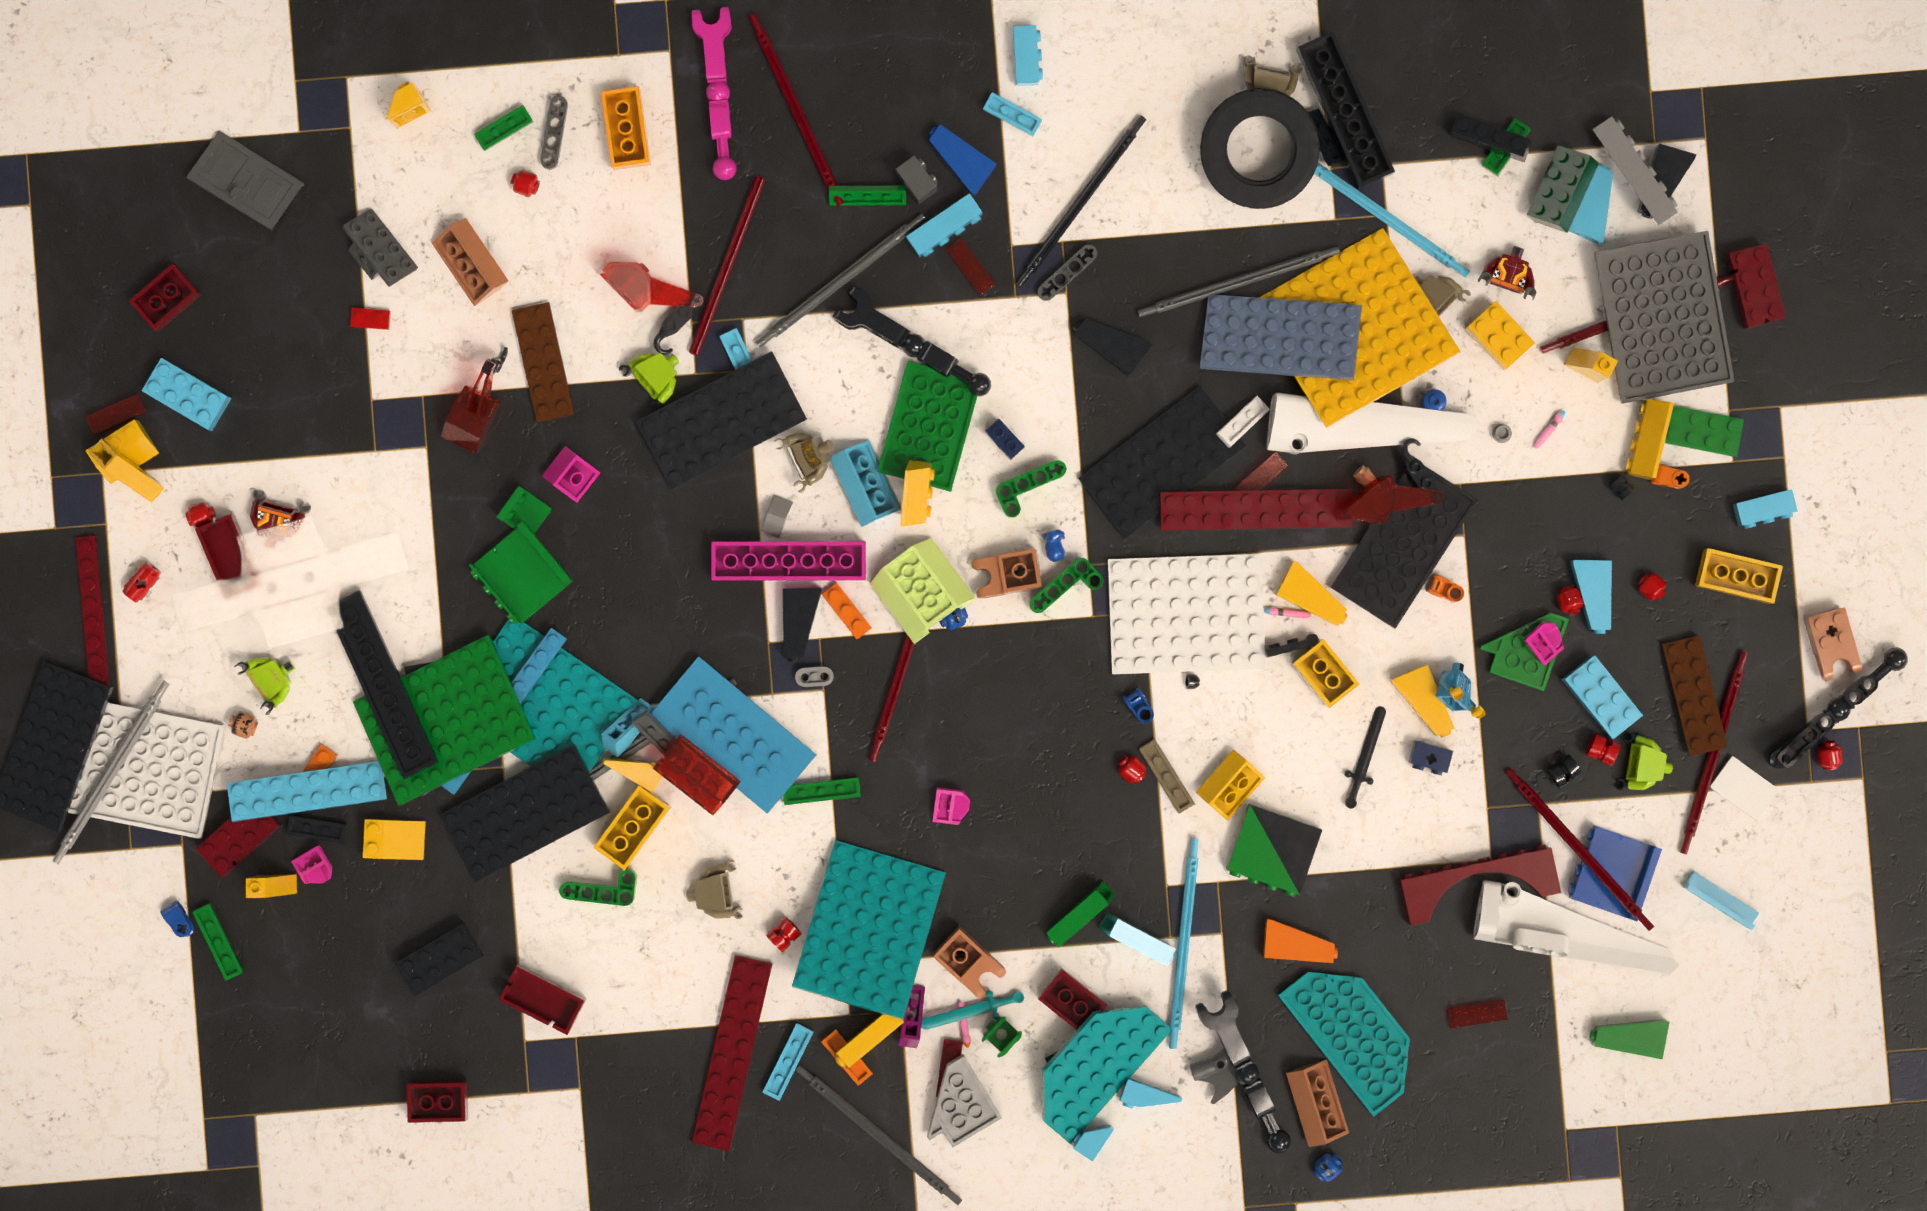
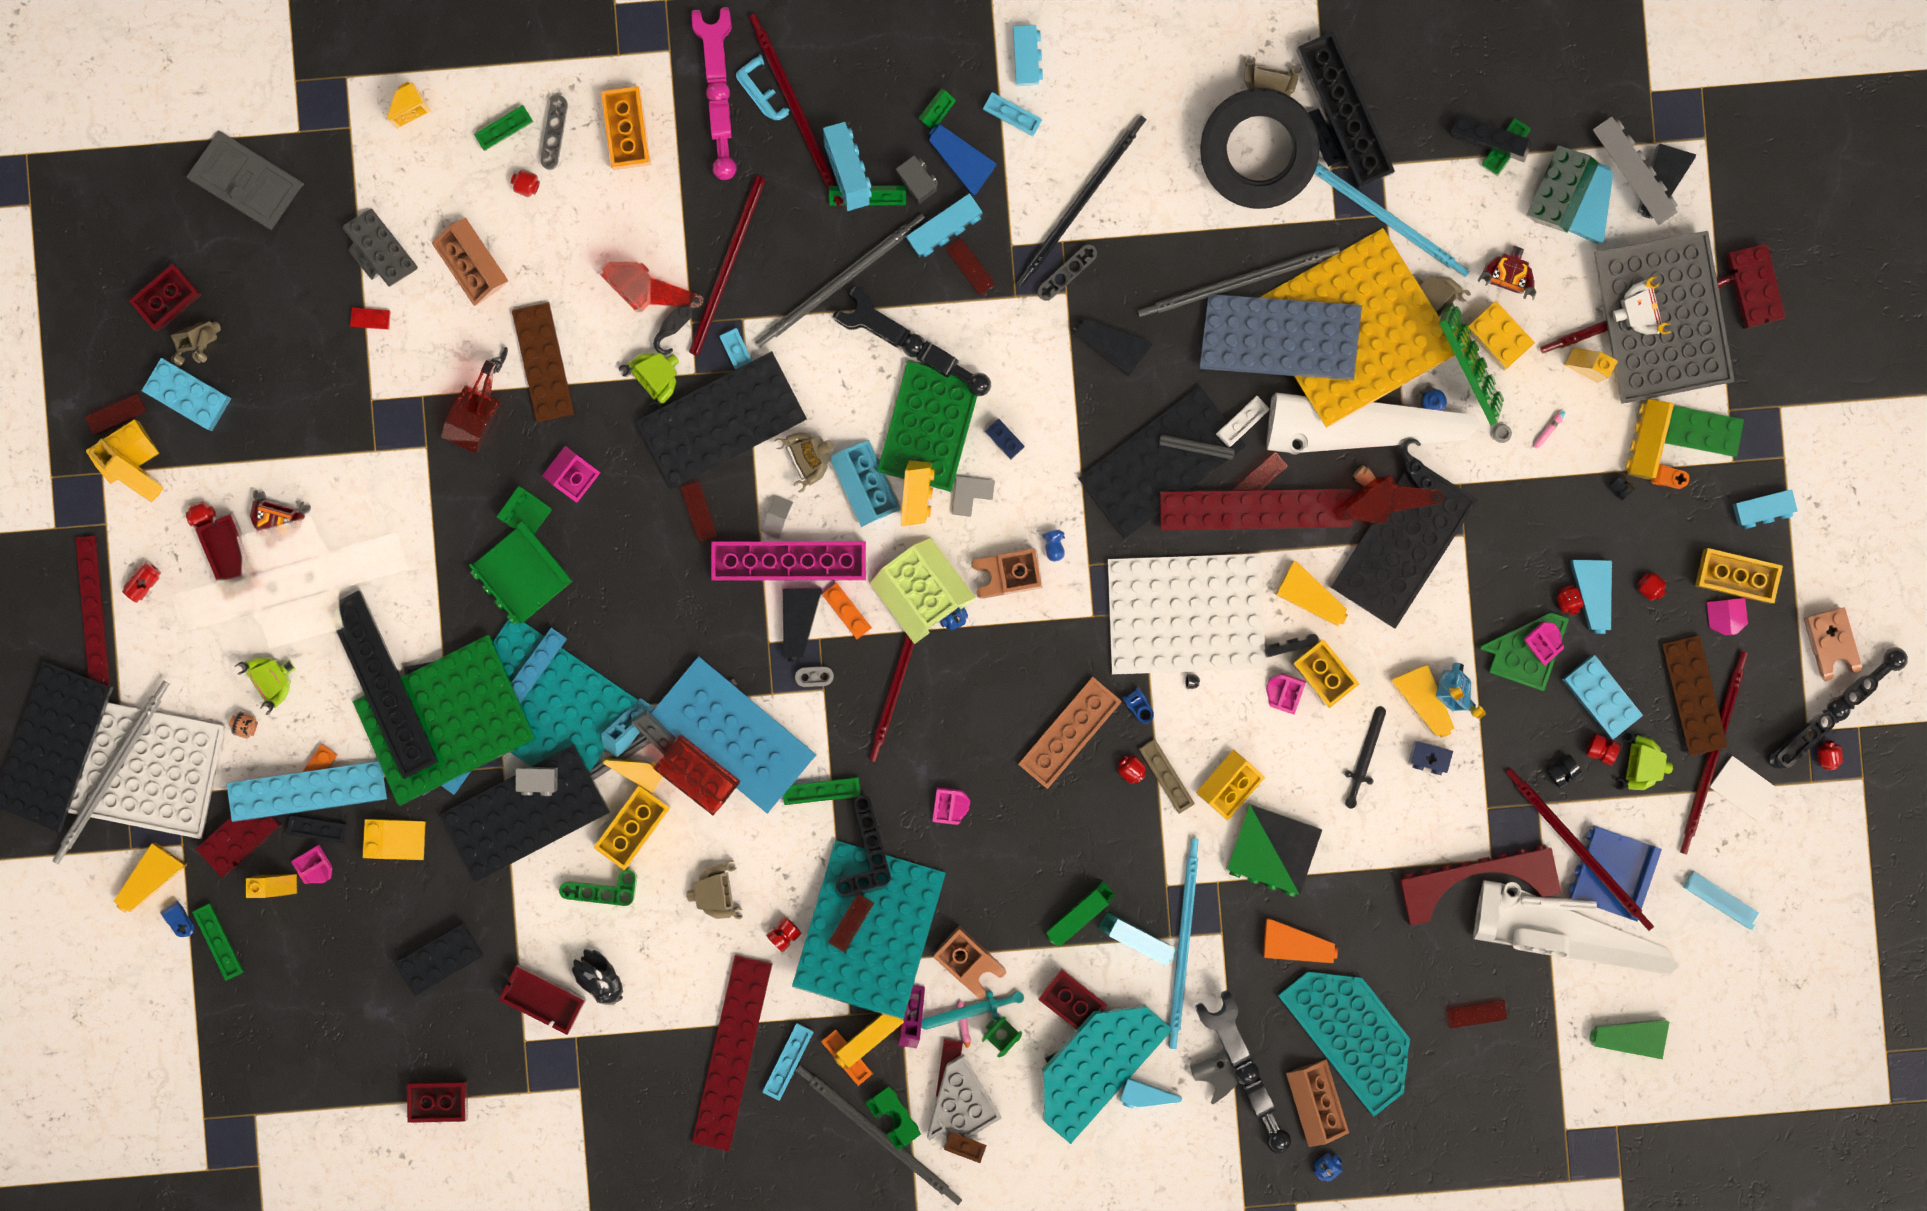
green beam [996,460,1067,518] -> none
green beam [1030,558,1103,613] -> none
medium azure slope [1072,1125,1114,1162] -> none
bright pink piece [1264,607,1311,618] -> none
orange piece [1426,574,1464,603] -> none
none -> yellow slope [113,843,187,913]
none -> dark tan torso [171,321,221,366]
none -> light grey brick [516,767,558,796]
none -> black head [572,949,623,1006]
none -> clear red plate [681,482,718,542]
none -> medium azure piece [736,54,789,120]
none -> medium azure brick [823,122,872,211]
none -> clear red plate [828,894,874,953]
none -> black beam [835,795,891,898]
none -> green arch [865,1086,921,1150]
none -> green plate [918,88,956,130]
none -> reddish brown panel [944,1132,987,1163]
none -> light grey tile [952,476,995,517]
none -> nougat plate [1018,677,1122,789]
none -> dark grey axle [1159,435,1235,459]
none -> dark pink slope [1266,673,1306,715]
none -> green plate [1439,302,1505,426]
none -> white axle [1521,896,1597,911]
none -> white torso [1613,275,1671,335]
none -> dark pink slope [1706,598,1748,635]

